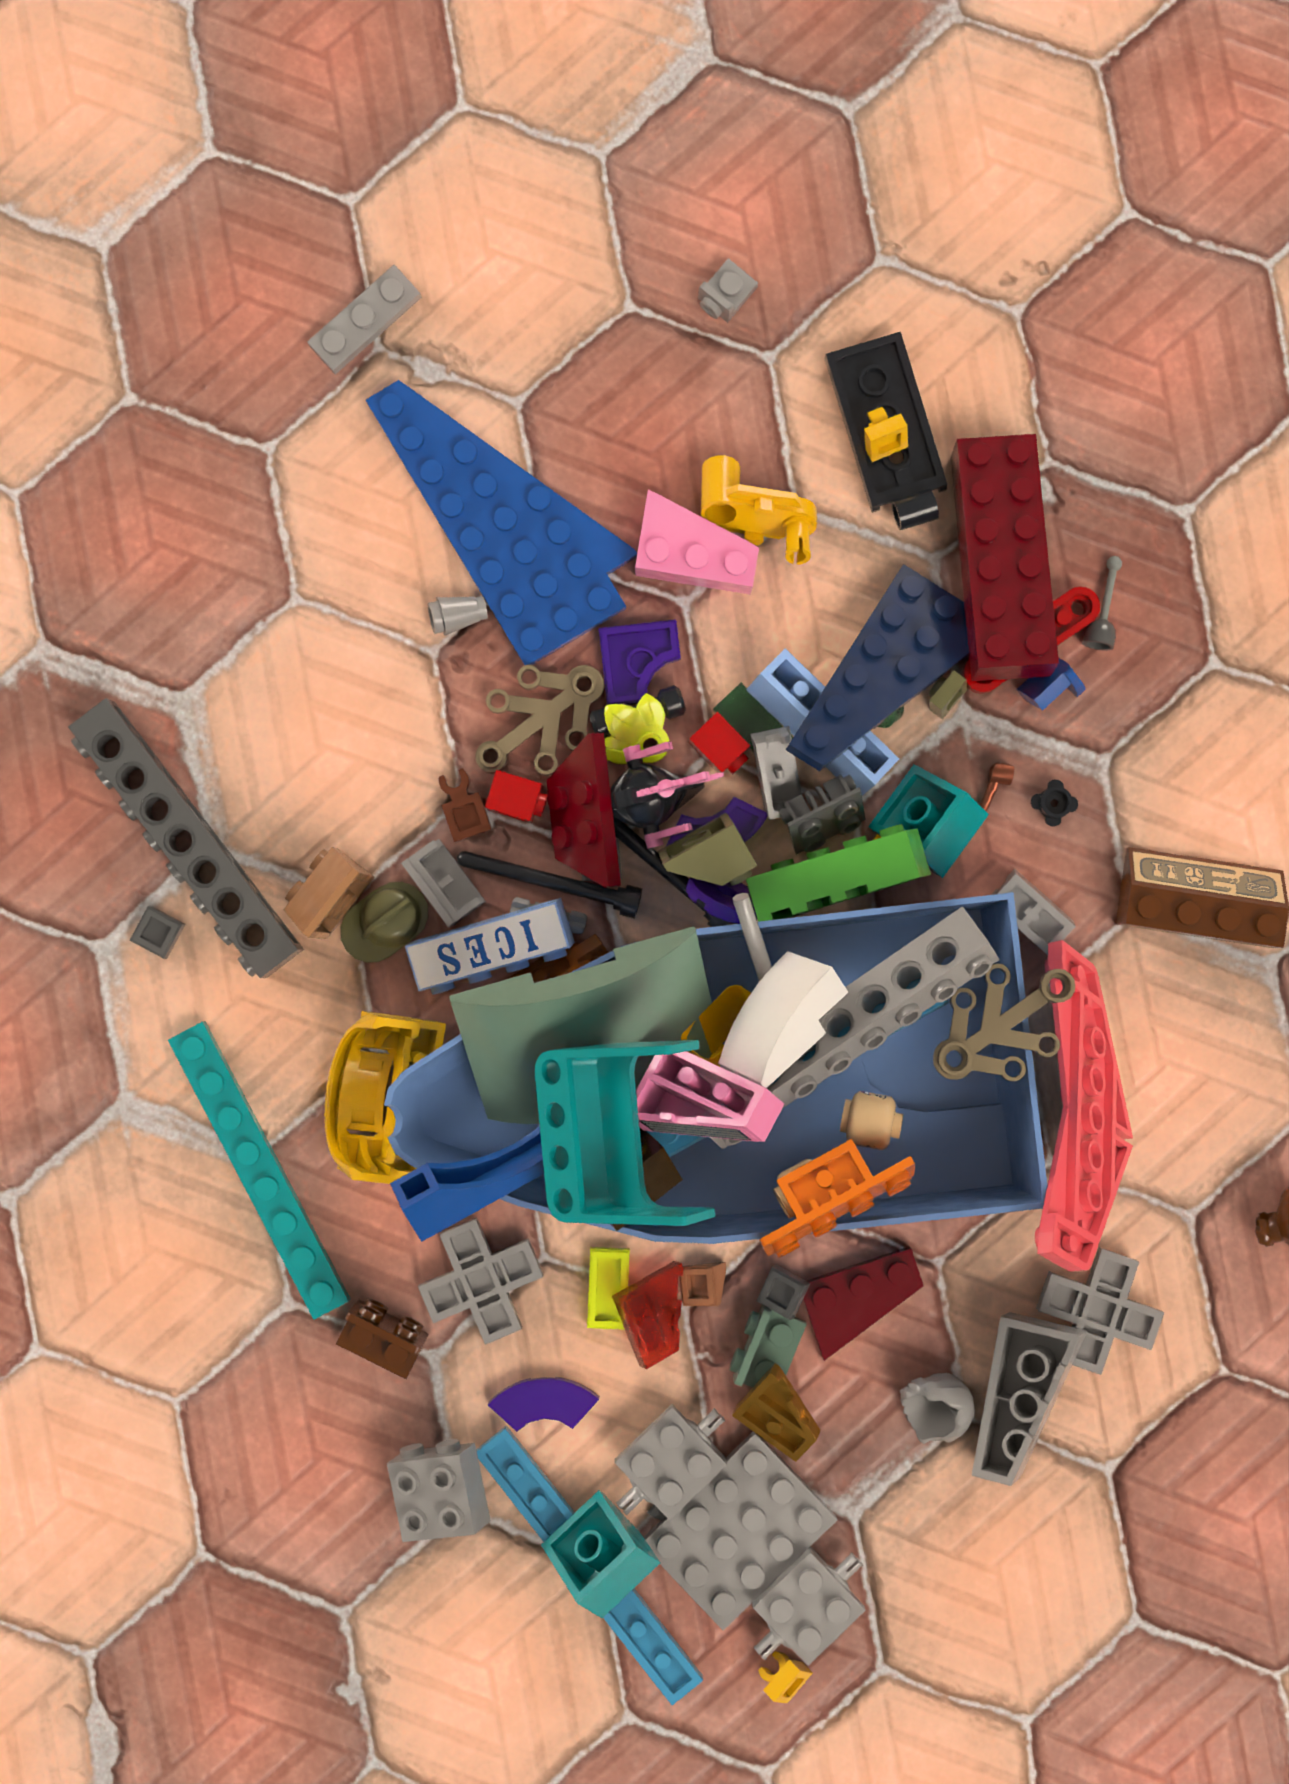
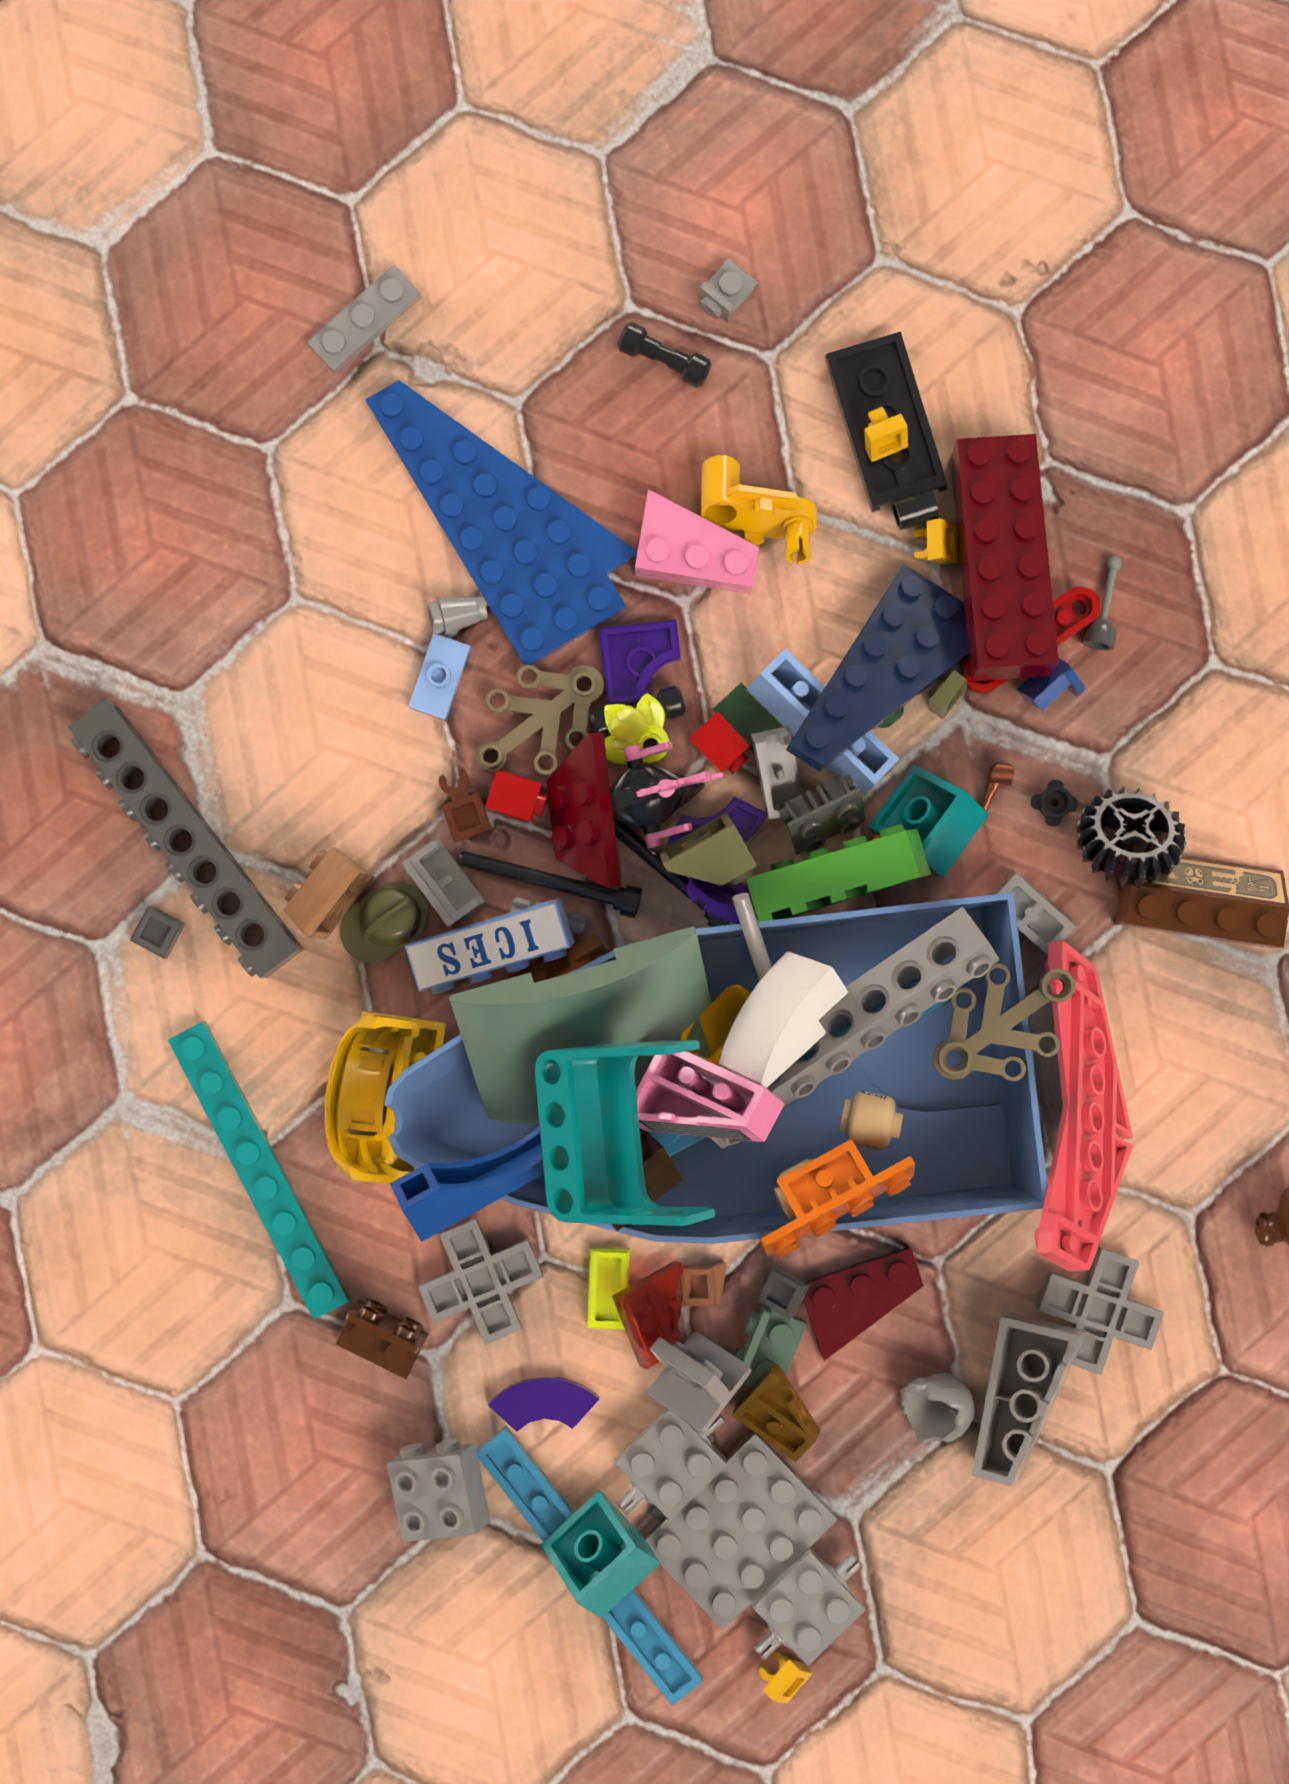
none -> light blue plate [408,633,472,721]
none -> black piece [617,322,712,388]
none -> light grey bracket [647,1332,751,1433]
none -> yellow tile [913,519,958,565]
none -> black gear [1076,786,1186,888]

